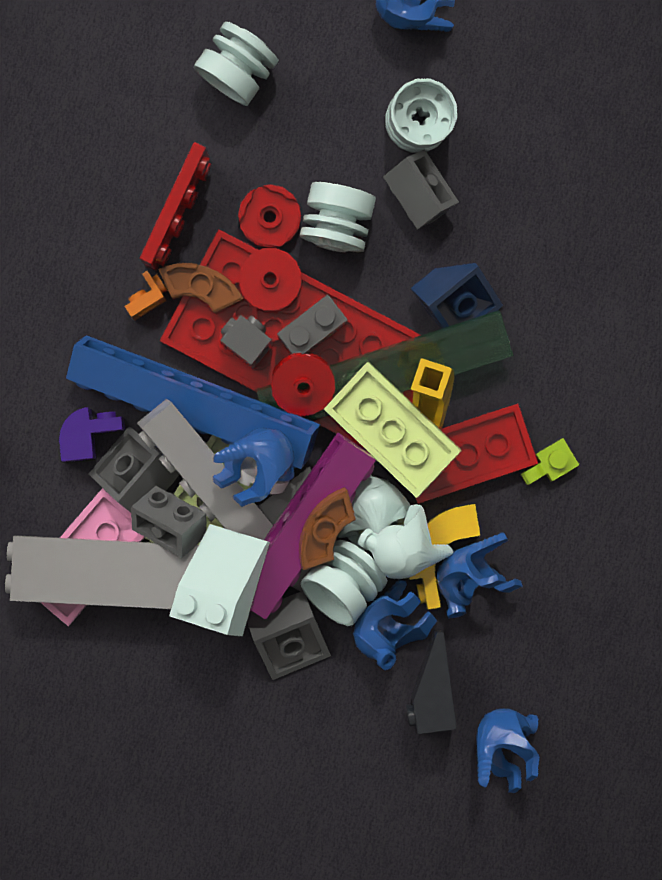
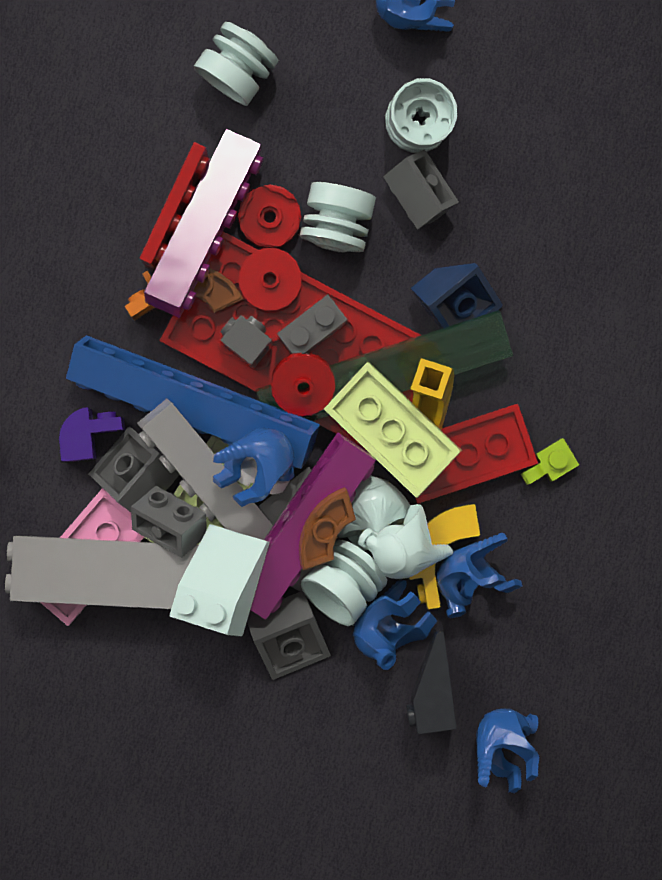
none -> brick [144,129,264,318]

